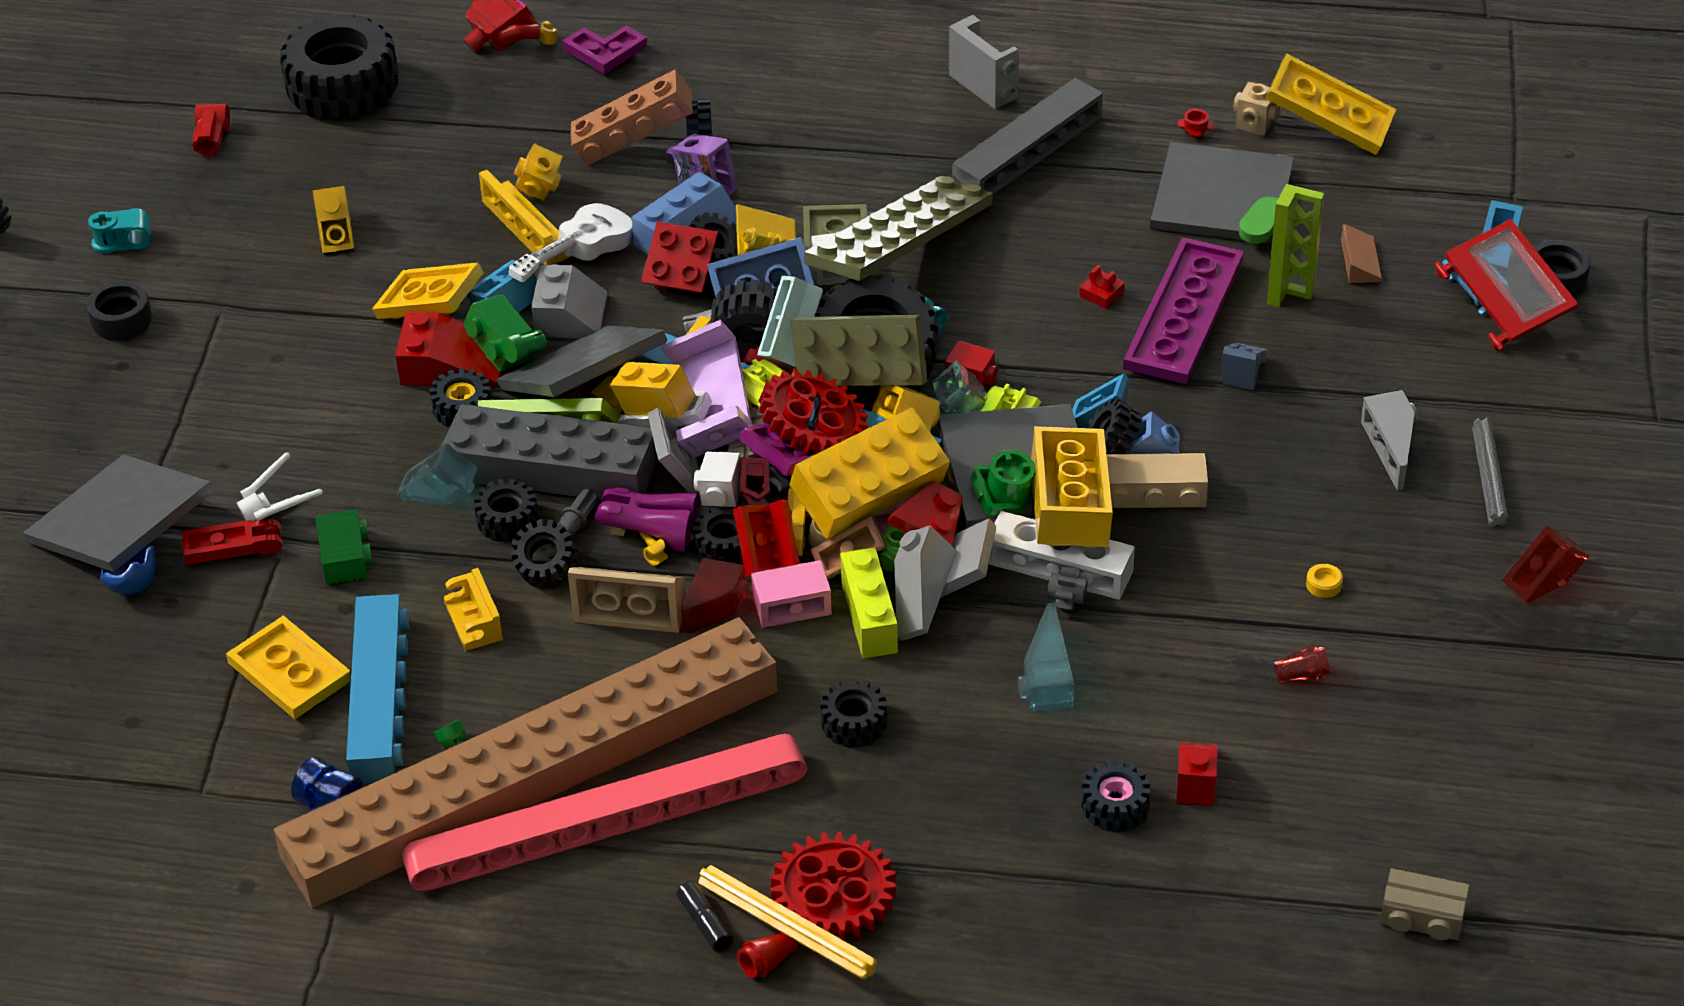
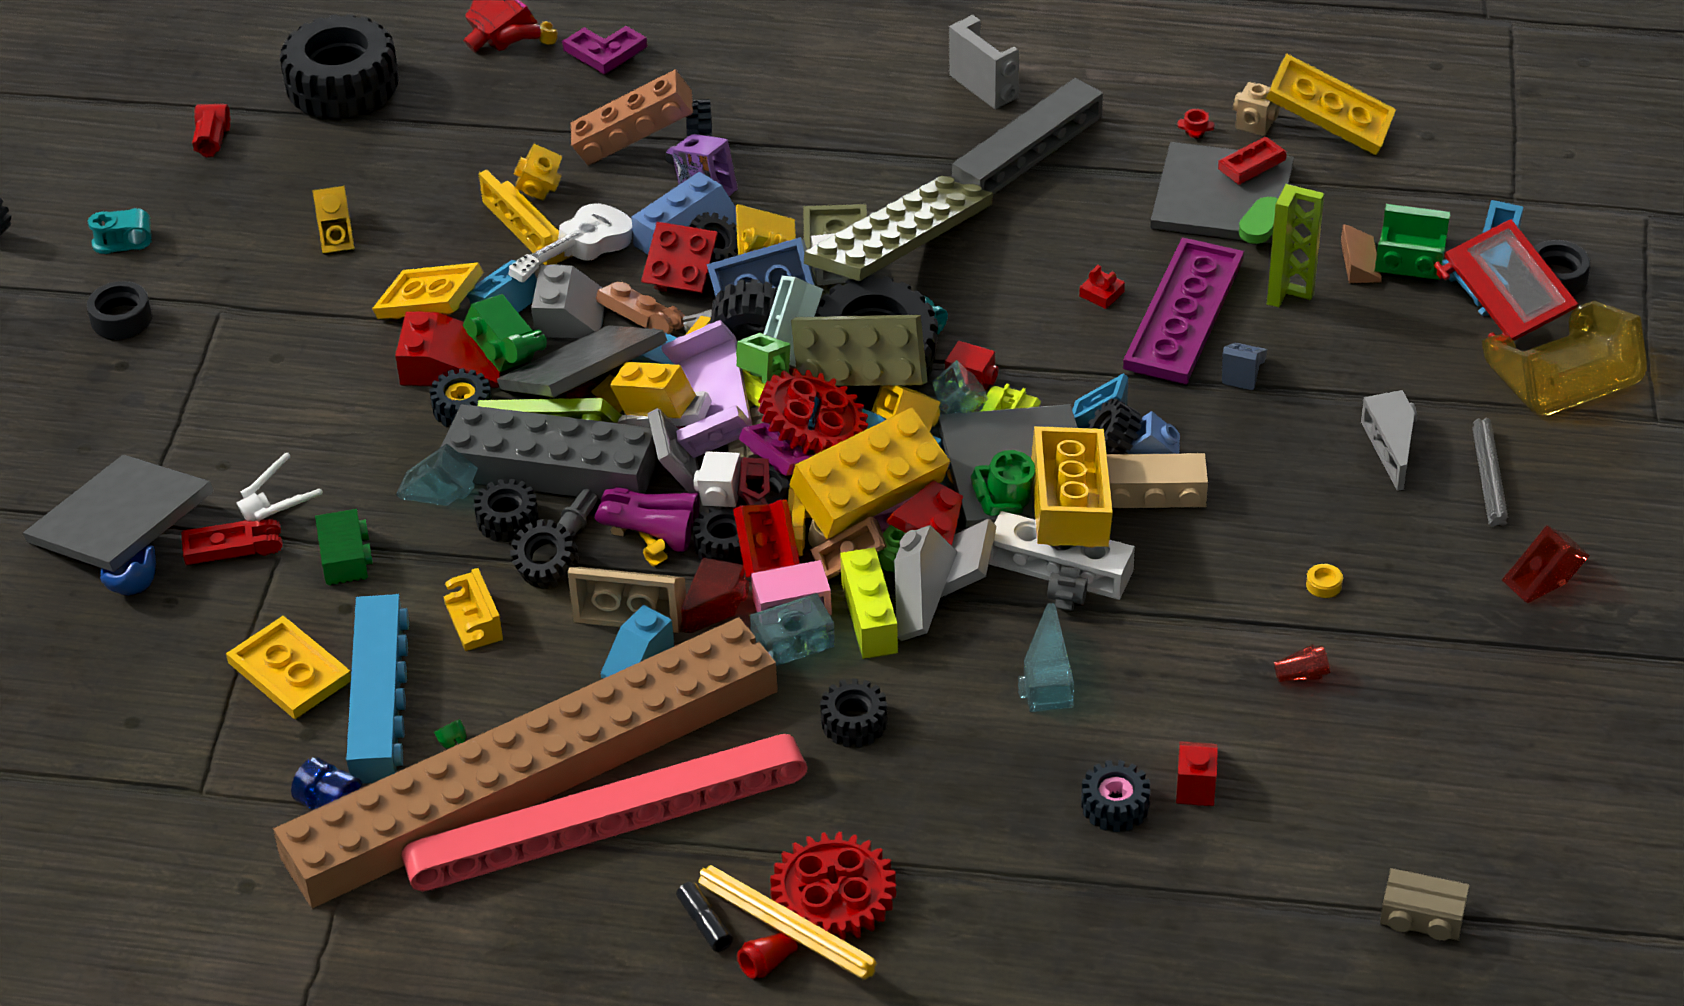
none -> nougat hinge [596,281,685,334]
none -> dark azure slope [601,605,674,679]
none -> bright green brick [736,333,791,384]
none -> clear light blue brick [750,593,835,666]
none -> red plate [1218,136,1287,185]
none -> green panel [1375,204,1450,280]
none -> clear yellow windscreen [1482,301,1647,416]

